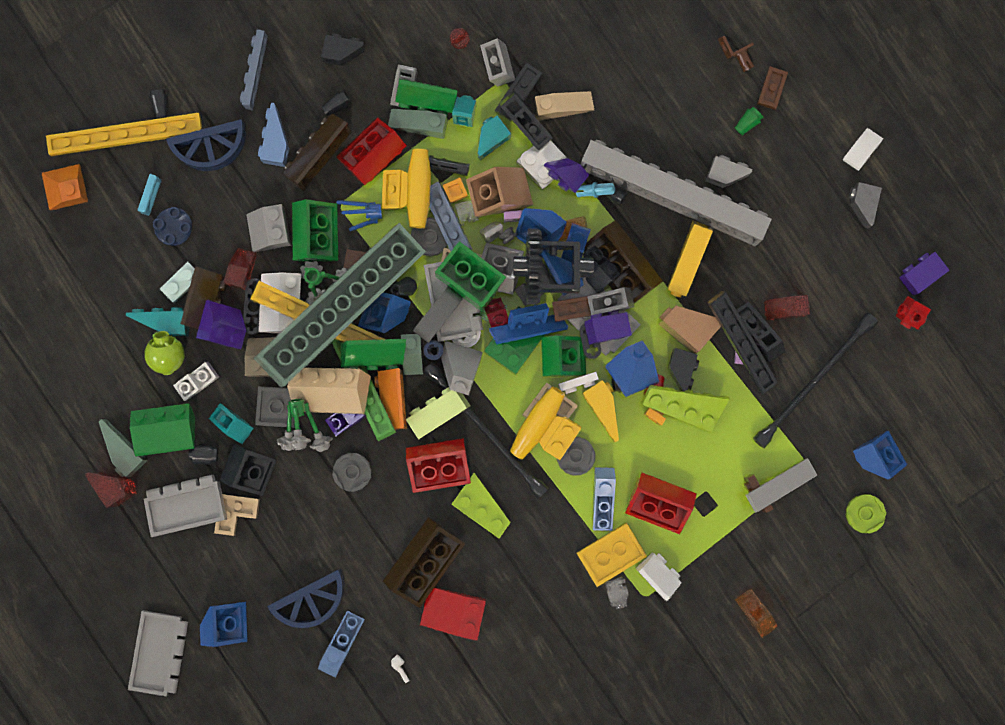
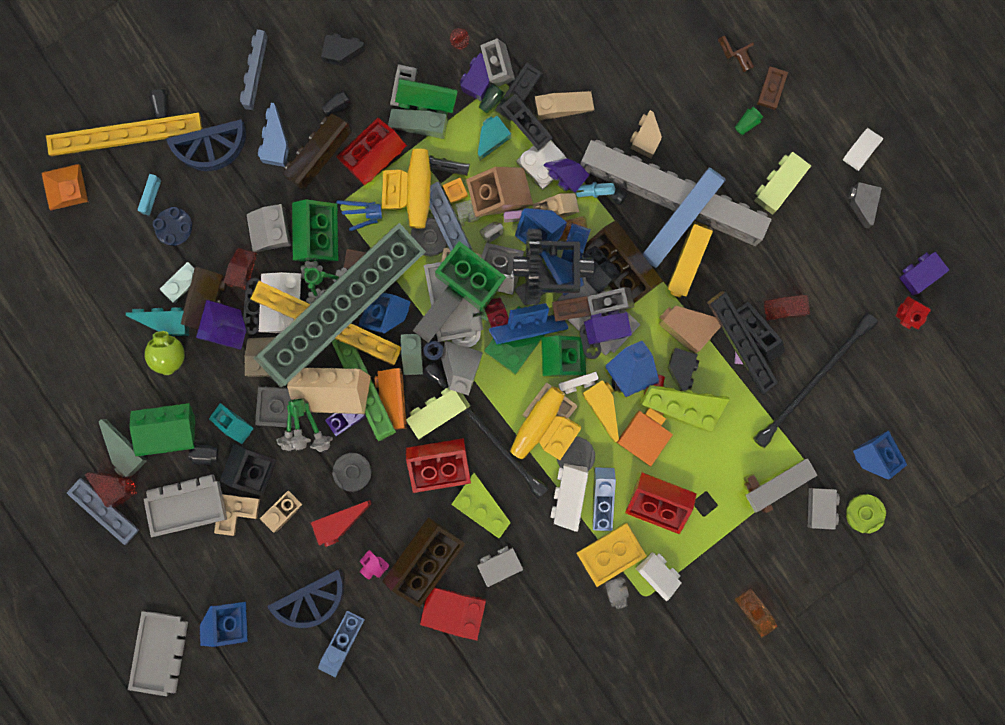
white slope [173,362,219,401] -> none
green slope [340,339,406,370] -> none
black cone [390,277,417,296] -> none
white hand [391,655,409,683] -> none
teal slope [452,95,476,127] -> none
dark grey bush [498,227,518,245] -> none
light grey slope [705,155,752,188] -> none
none -> sand blue plate [67,478,139,545]
none -> tan slope [260,490,302,533]
none -> red slope [311,500,372,547]
none -> dark pink piece [360,550,389,580]
none -> dark purple slope [460,53,492,102]
none -> light grey brick [477,546,523,587]
none -> clear green cone [479,84,505,114]
none -> tan slope [532,193,579,218]
none -> white slope [551,463,588,531]
none -> orange slope [616,411,673,466]
none -> tan slope [630,111,662,158]
none -> medium blue tile [642,167,725,268]
none -> yellowish green brick [754,152,811,215]
none -> light grey brick [808,488,839,529]

